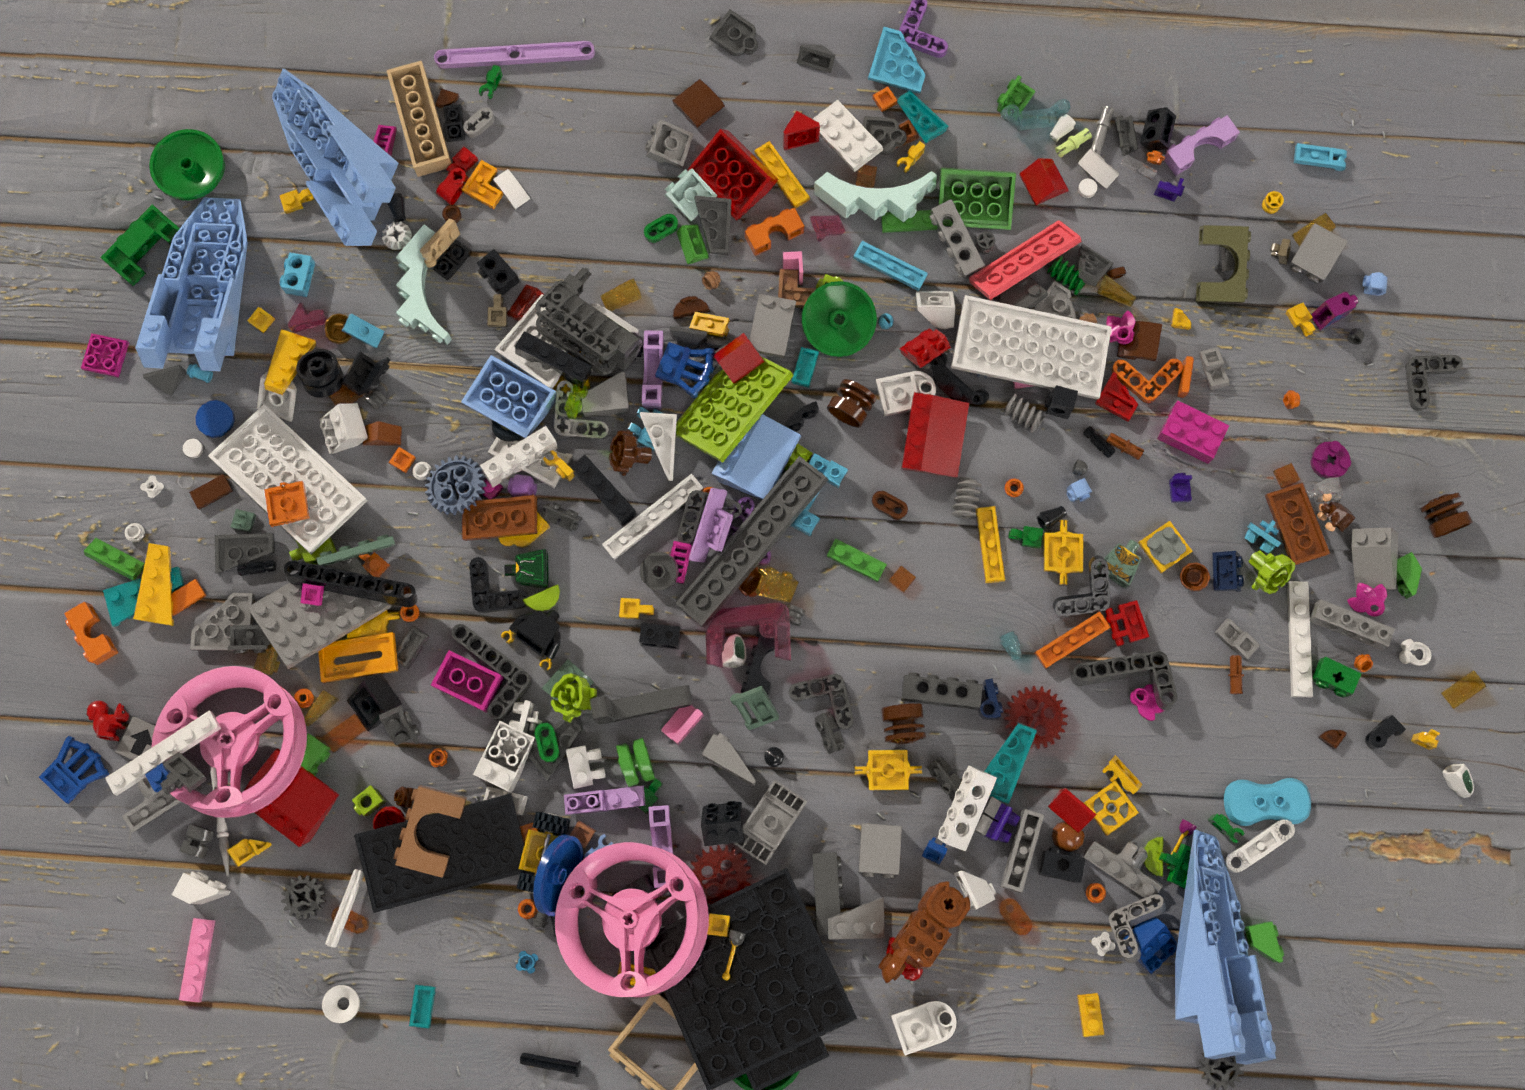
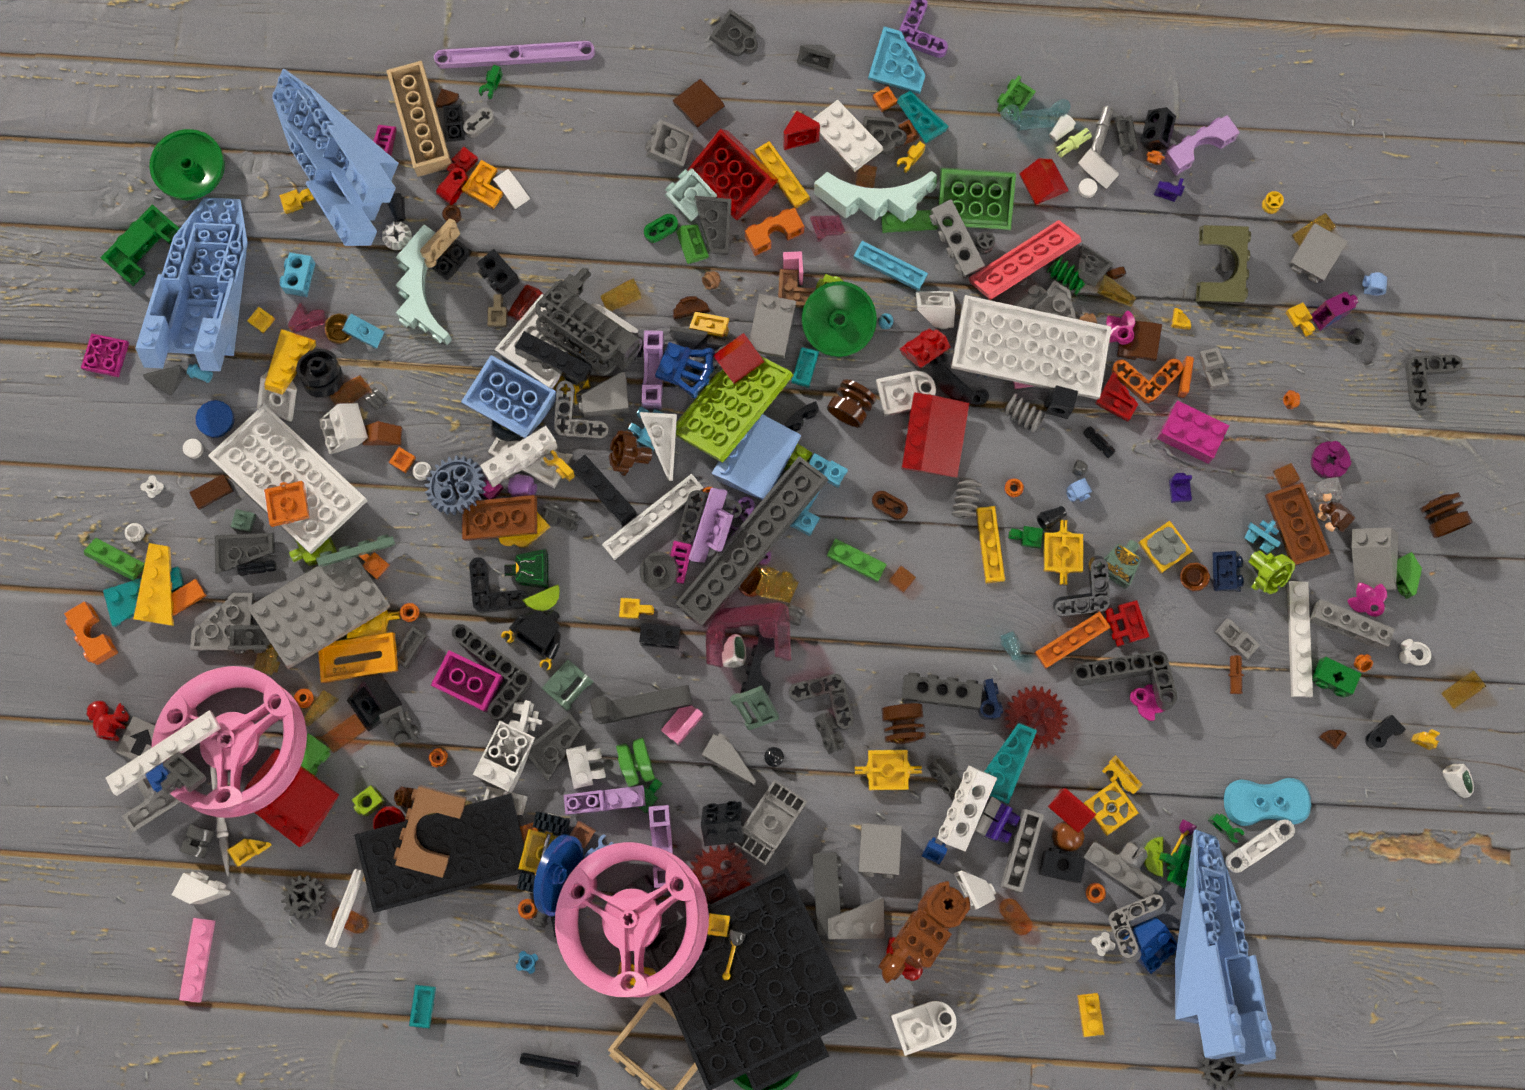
blue plate [39,736,109,804] -> none
black beam [283,560,418,607] -> none
dark pink plate [300,583,324,606] -> none
white piece [322,985,360,1023] -> none
black bracket [341,352,390,396] -> none
green plate [535,723,560,762] -> none
lime piece [551,673,597,722] -> none
clear neon green plate [564,384,588,420] -> none
dark orange axle [1106,433,1144,460] -> none
bright green slope [1244,921,1284,963] -> none
dark tan tile [1270,239,1291,265] -> none
medium azure plate [1294,143,1347,171] -> none

